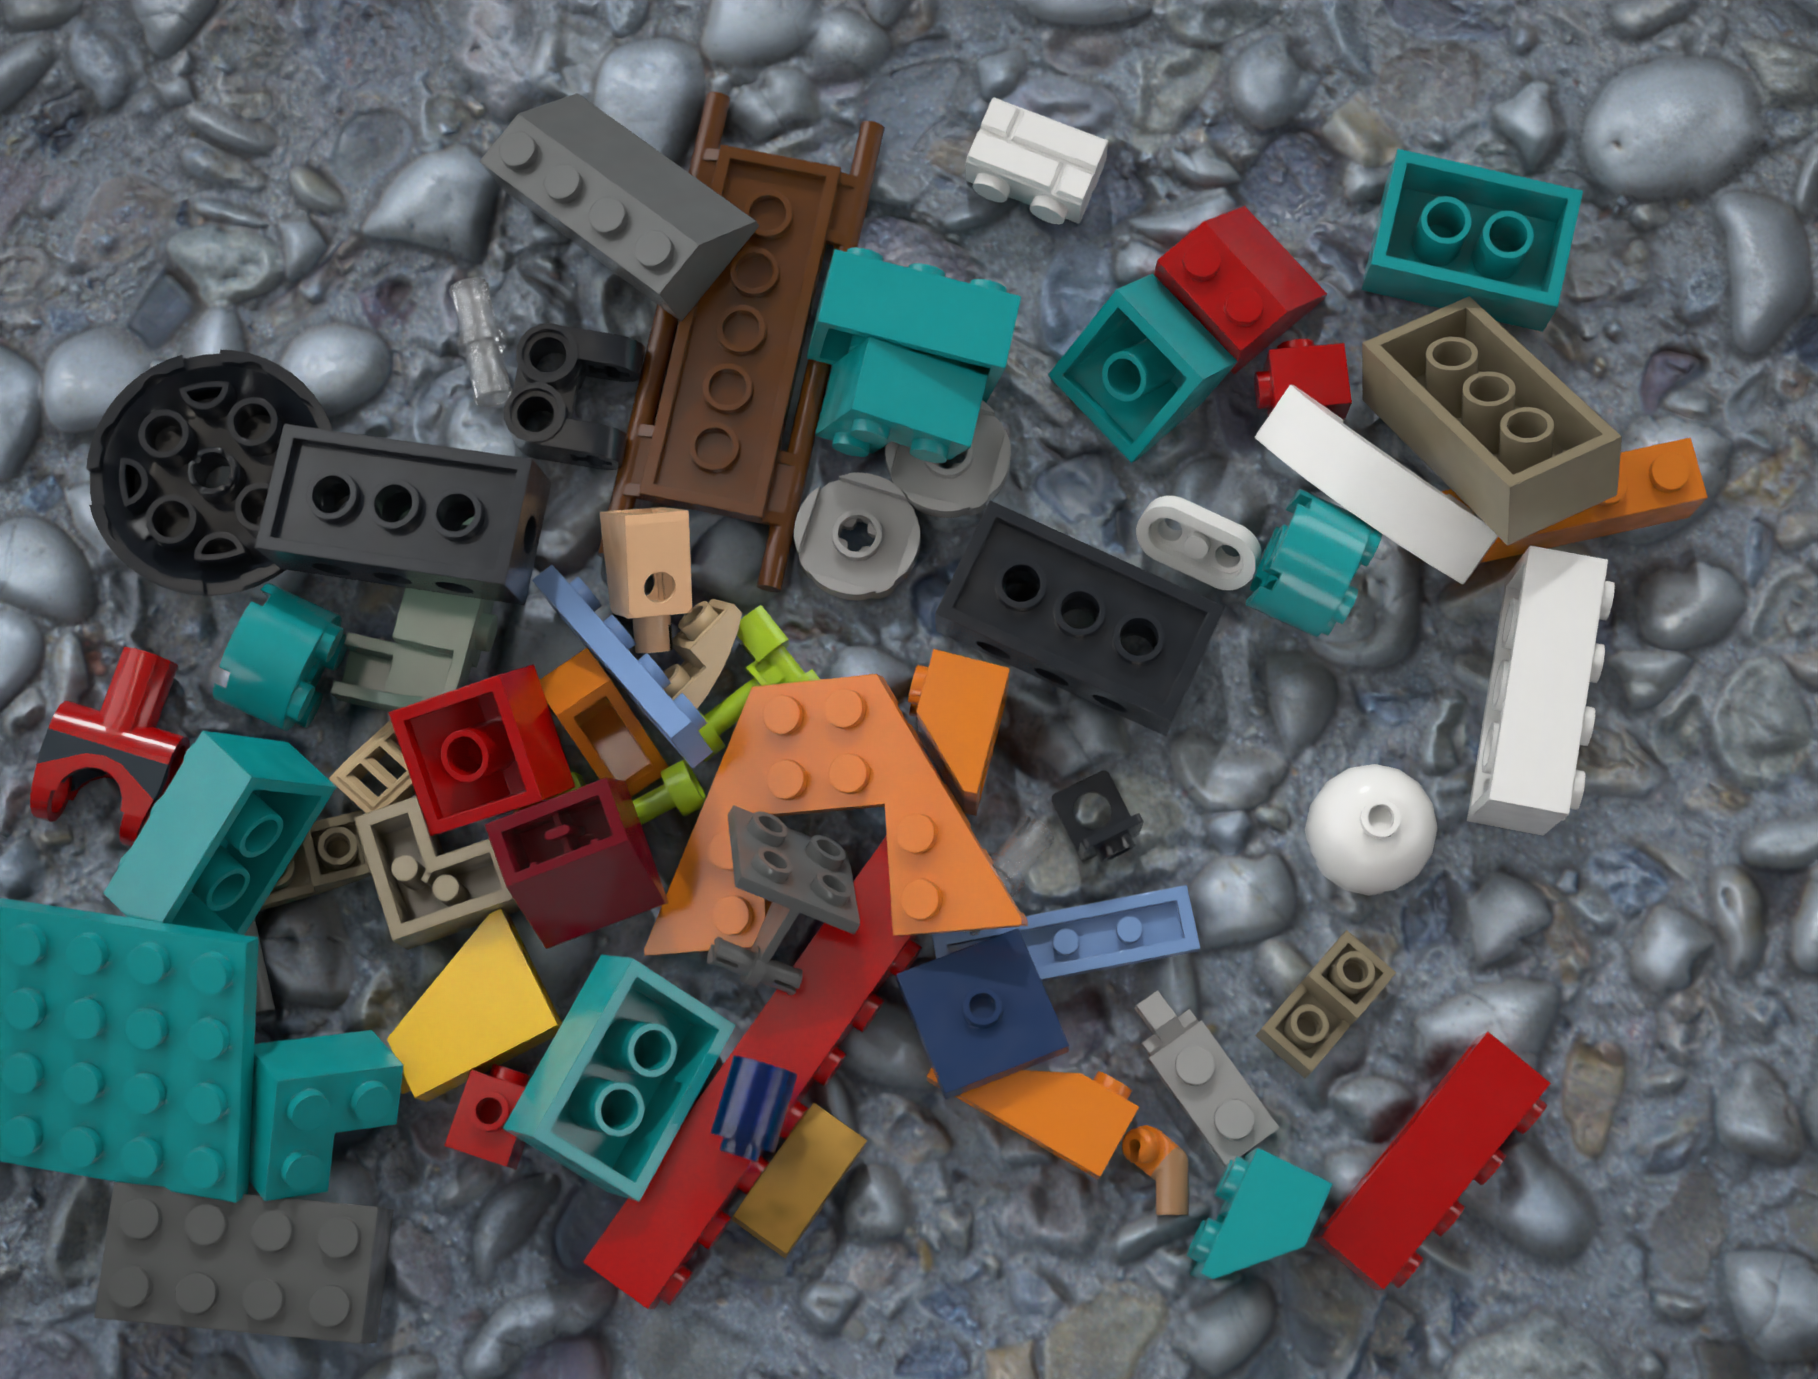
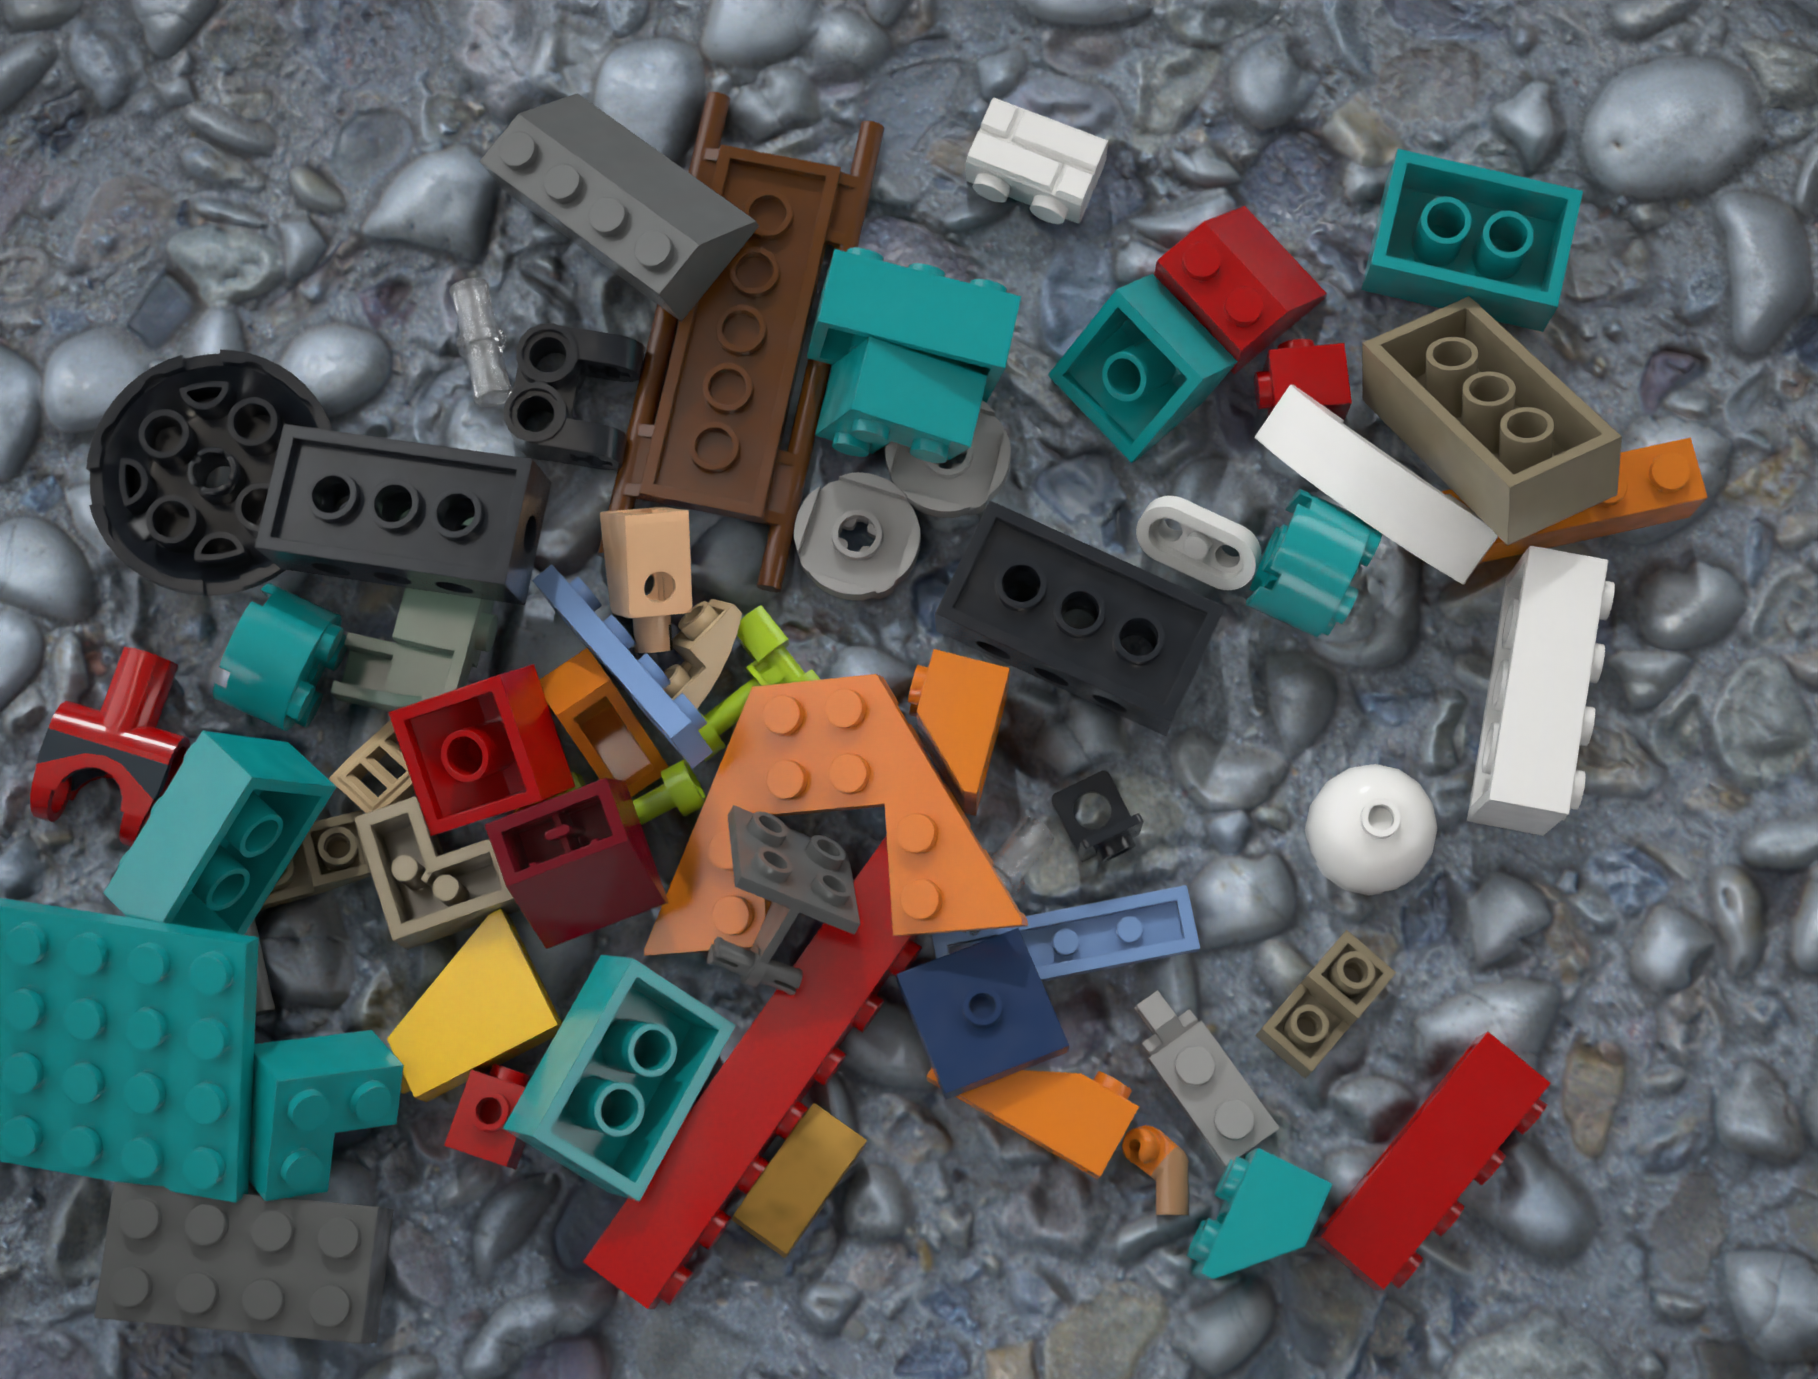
clear blue brick [710,1055,798,1162] -> none

